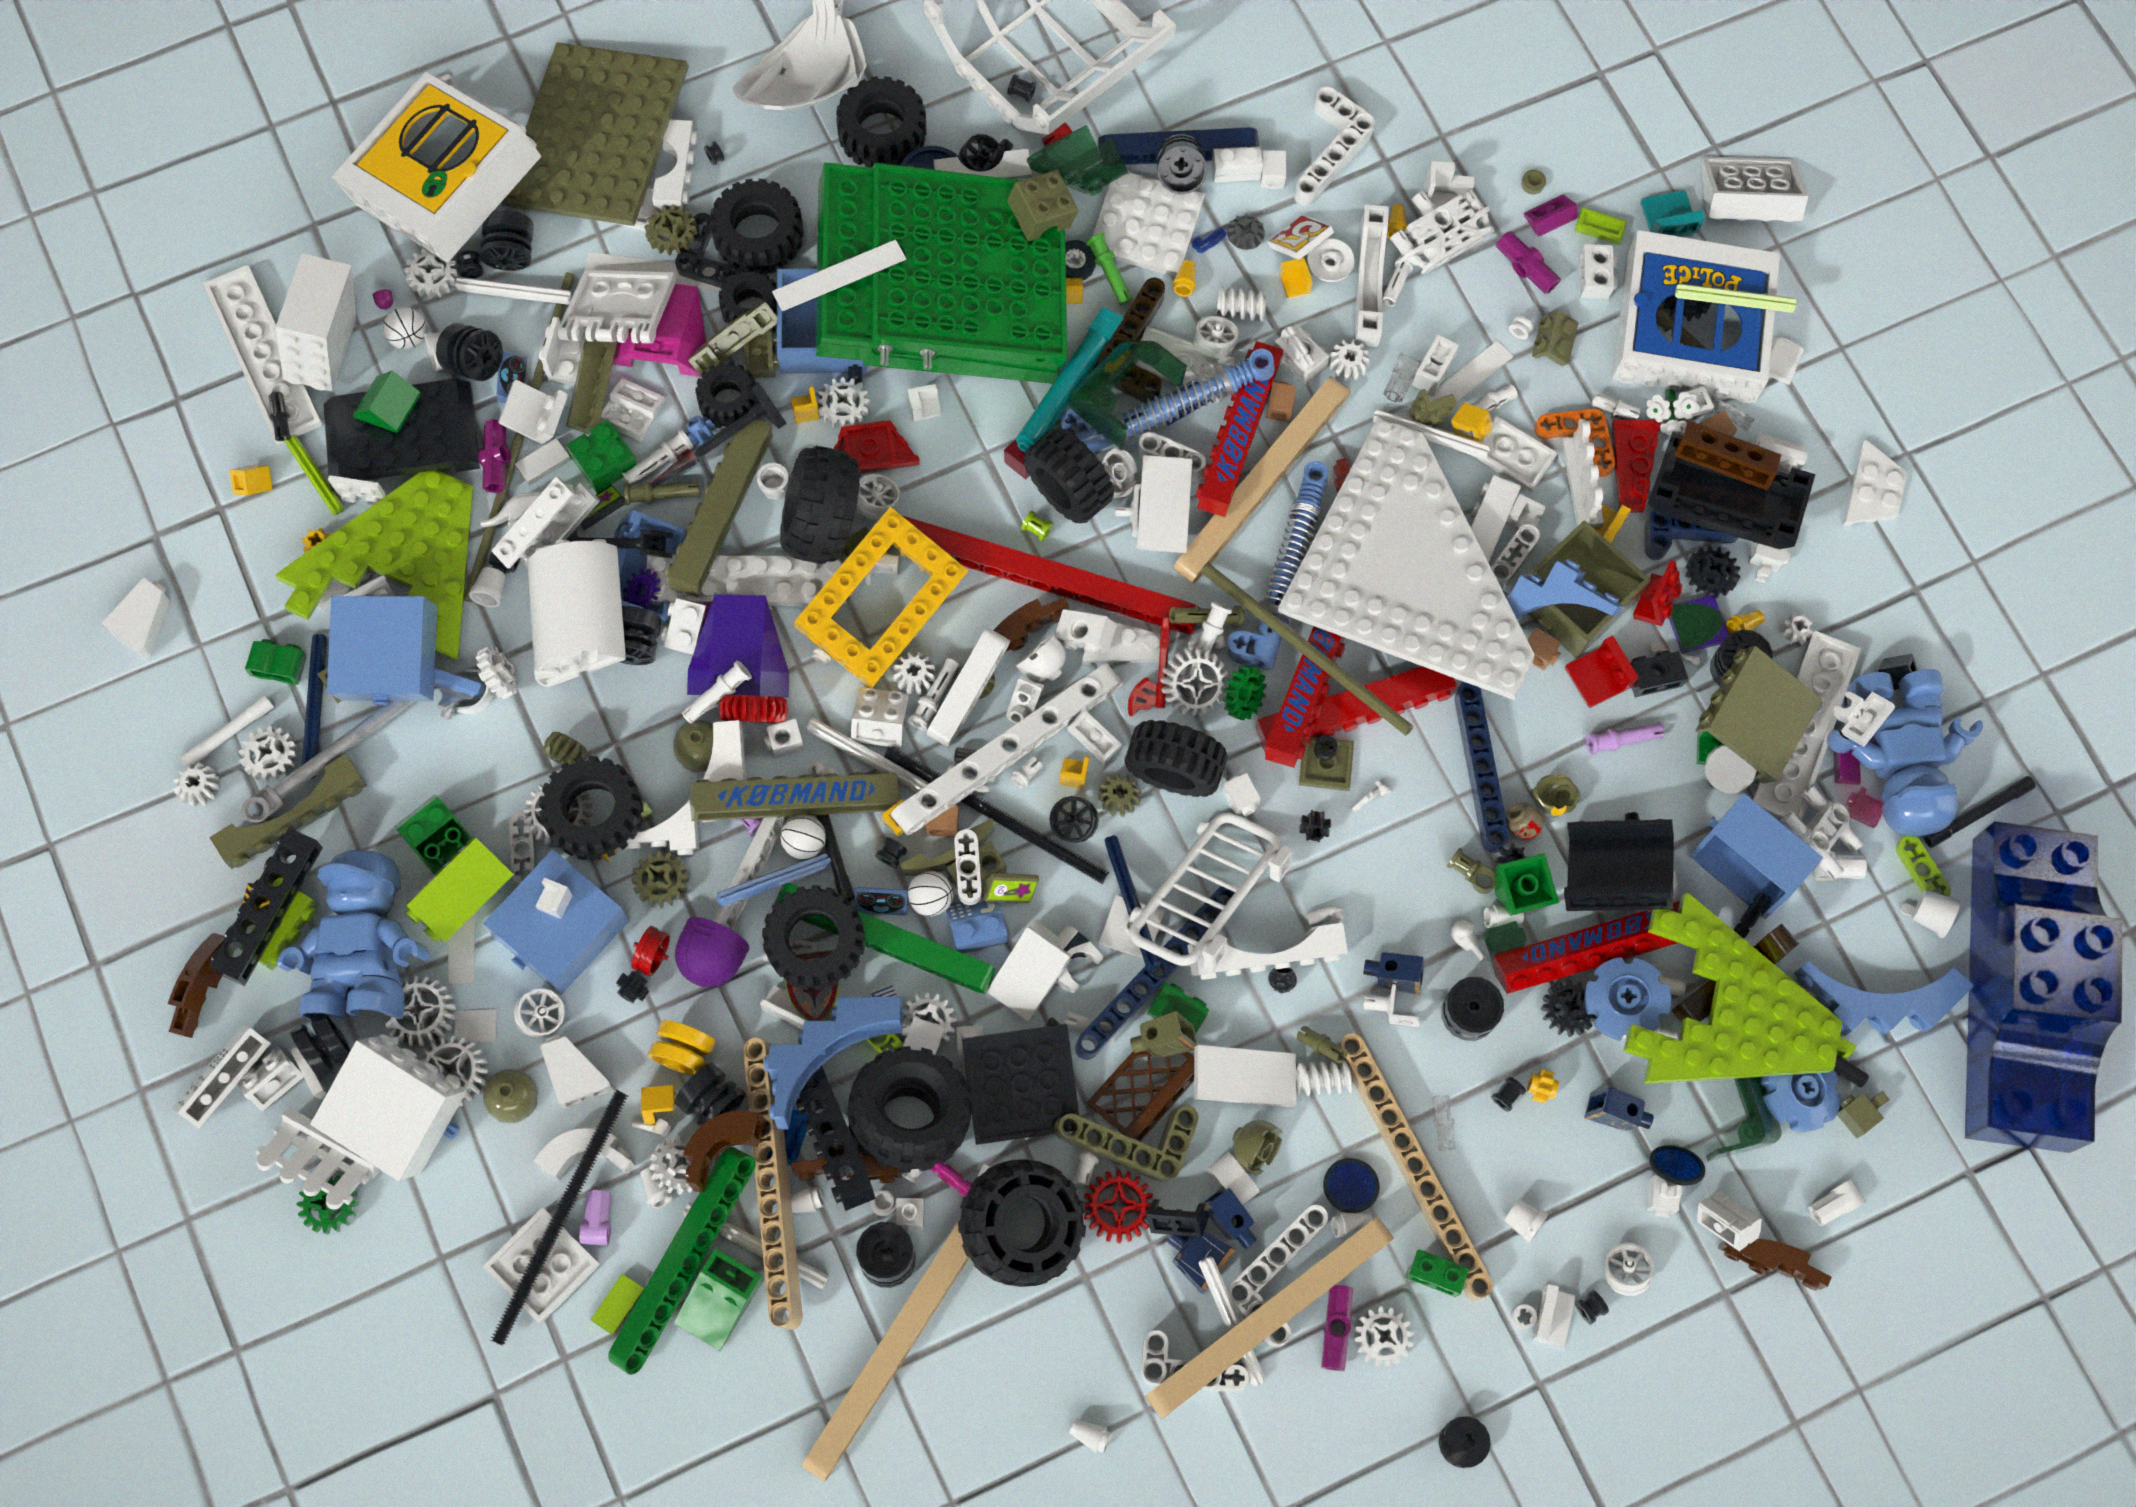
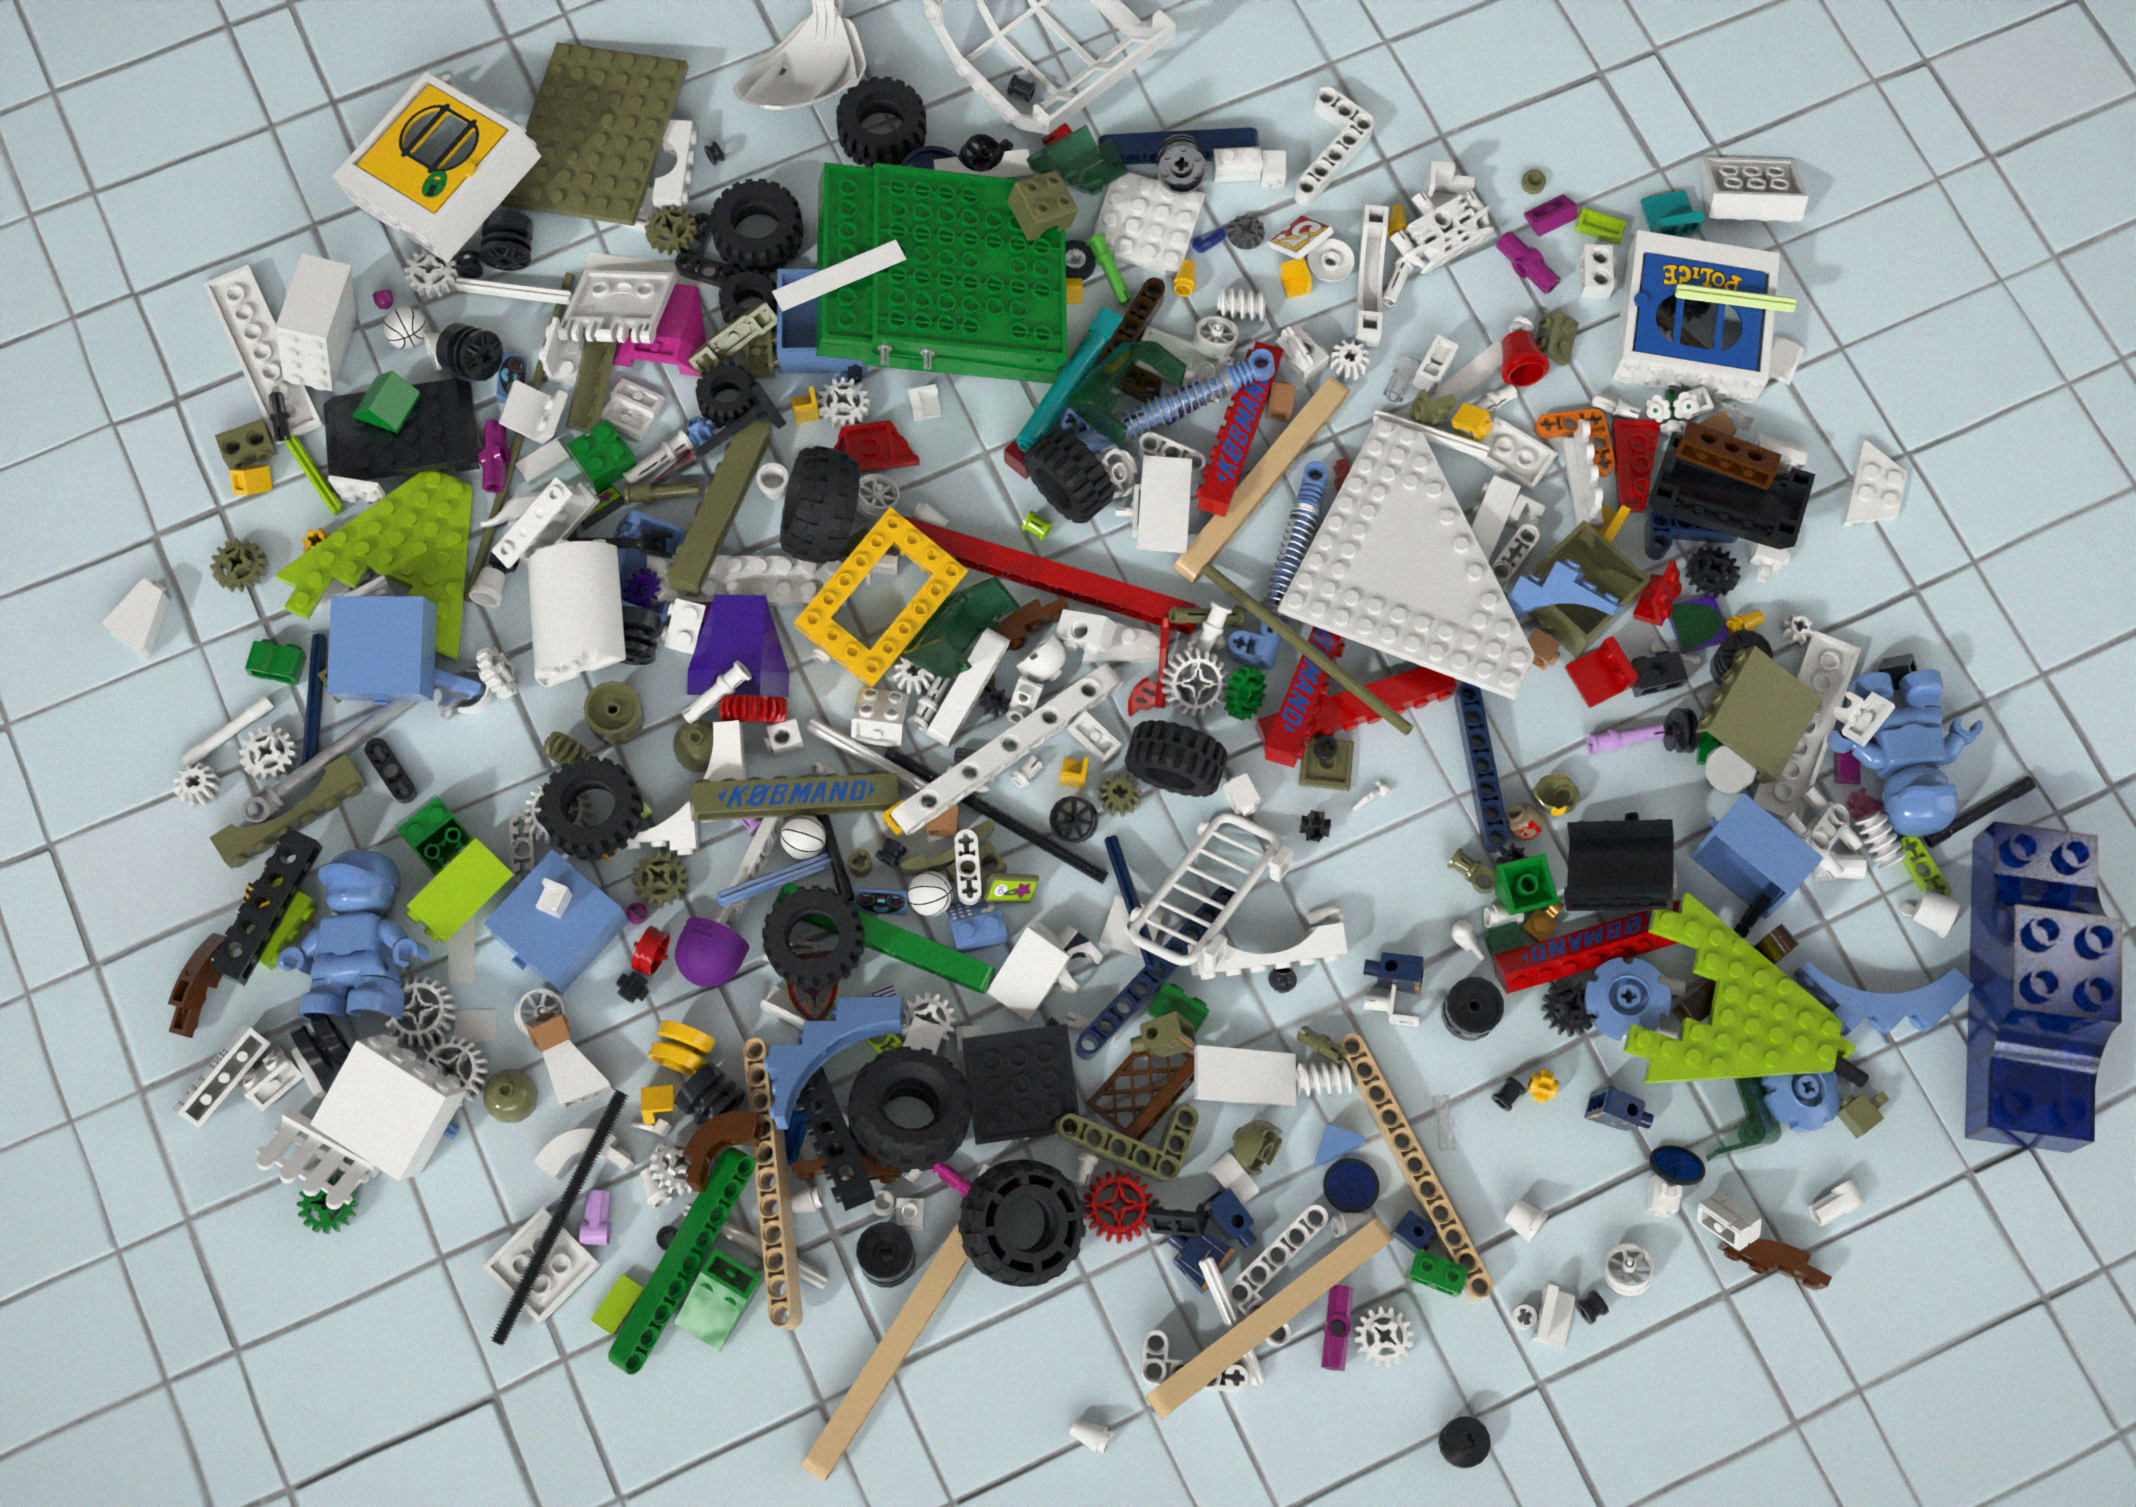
none -> olive gear [210,538,268,592]
none -> olive brick [215,418,278,470]
none -> black beam [365,738,417,804]
none -> medium nougat brick [525,1009,571,1052]
none -> olive wheel [584,681,645,745]
none -> magenta hinge [626,903,648,925]
none -> black bush [656,1225,678,1251]
none -> olive bush [848,848,872,878]
none -> clear green windscreen [902,576,1020,679]
none -> white cone [911,502,949,528]
none -> black gear [978,686,1011,719]
none -> medium blue slope [1313,1124,1366,1168]
none -> dark blue brick [1392,1210,1436,1254]
none -> red piece [1500,330,1550,387]
none -> pearl gold plate [1521,901,1565,943]
none -> black piece [1663,708,1700,753]
none -> white piece [1855,811,1906,868]

